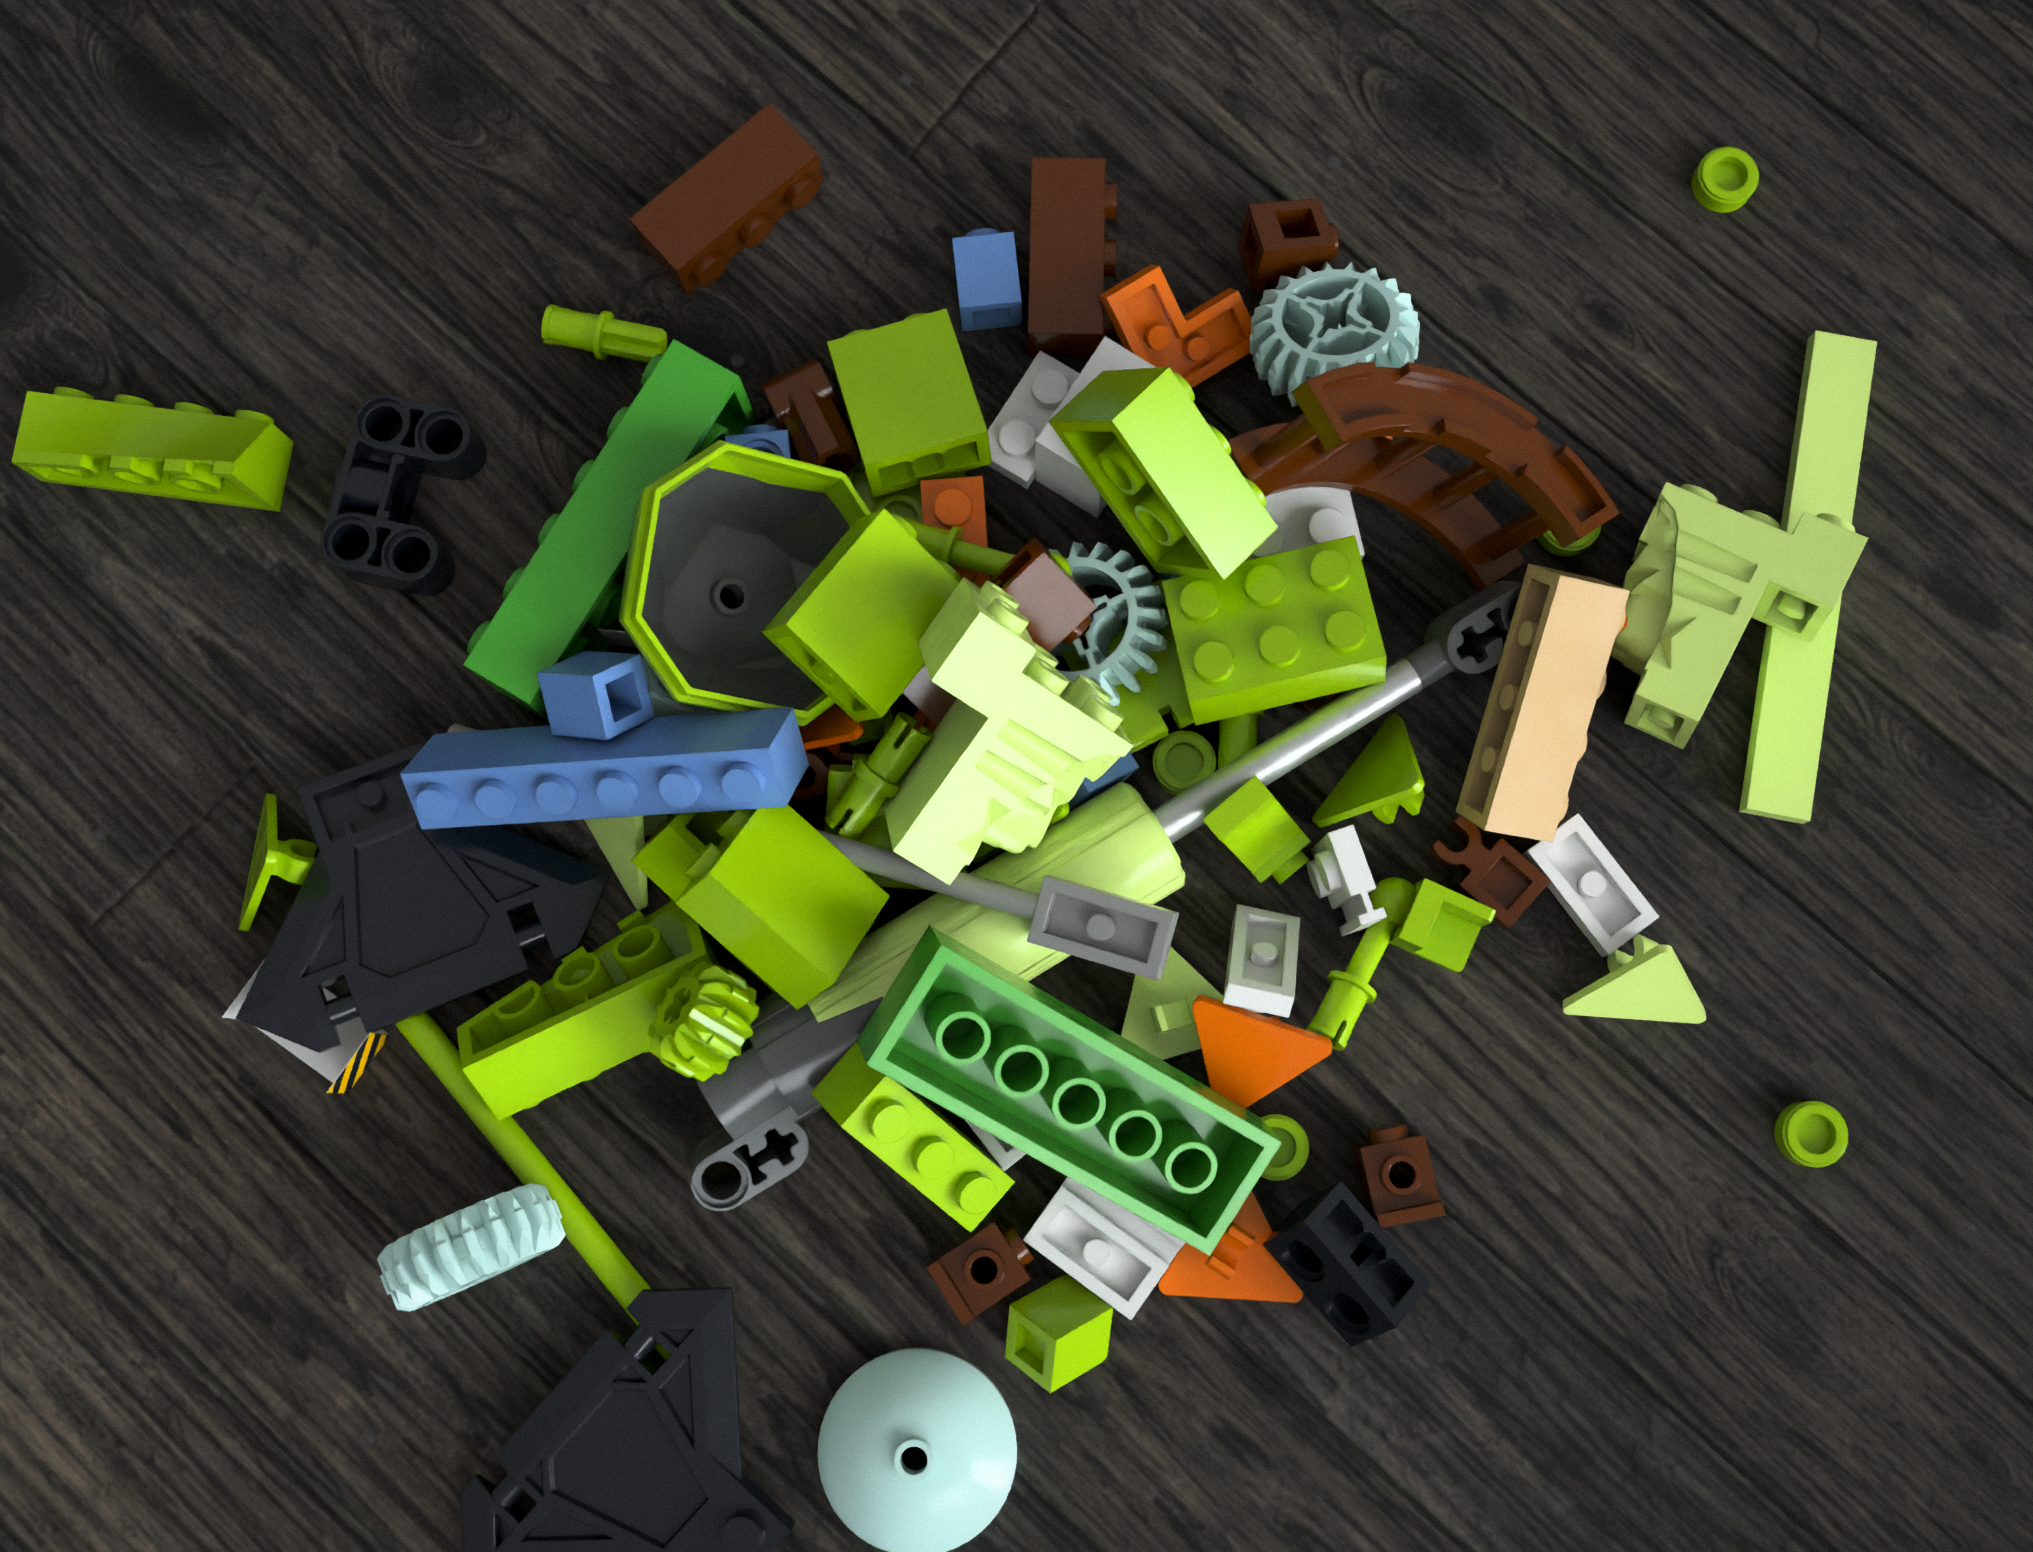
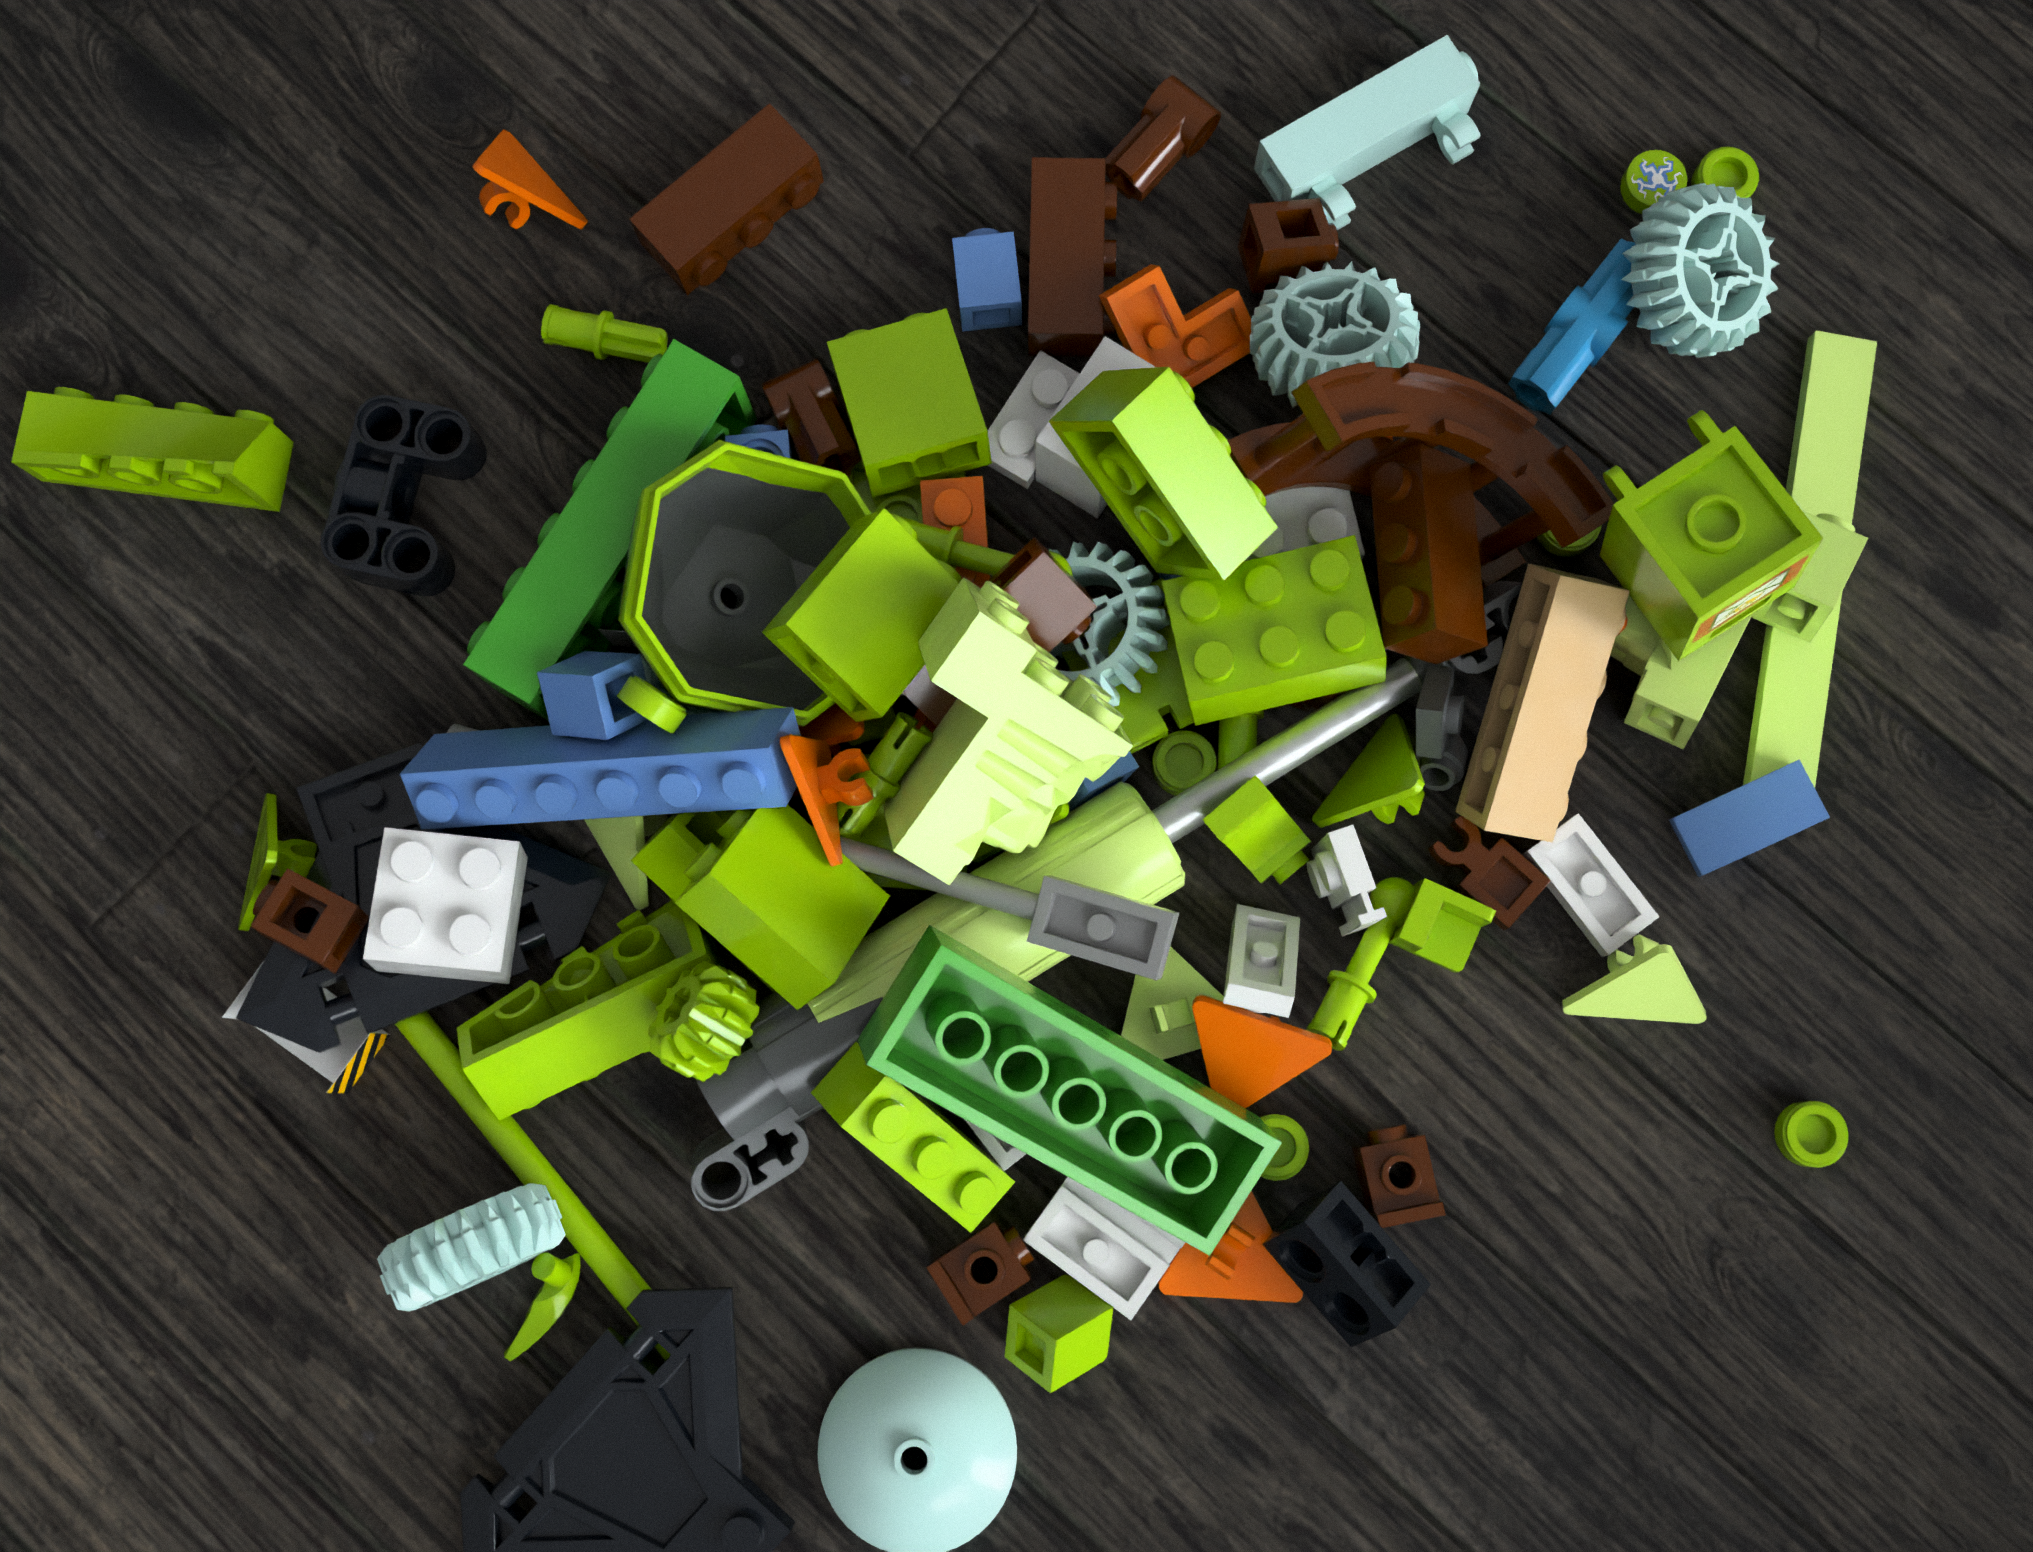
none -> reddish brown brick [250,868,370,974]
none -> white brick [363,827,528,984]
none -> orange piece [472,129,588,230]
none -> lime bar [504,1253,580,1362]
none -> lime tile [617,675,687,734]
none -> orange piece [780,734,874,867]
none -> reddish brown piece [1105,75,1221,202]
none -> light aqua brick [1254,35,1481,230]
none -> reddish brown brick [1369,443,1488,665]
none -> dark grey plate [1415,665,1468,791]
none -> dark azure piece [1508,239,1636,415]
none -> lime container [1600,410,1823,661]
none -> lime tile [1620,150,1687,214]
none -> light aqua gear [1621,183,1780,358]
none -> medium blue slope [1669,759,1830,877]

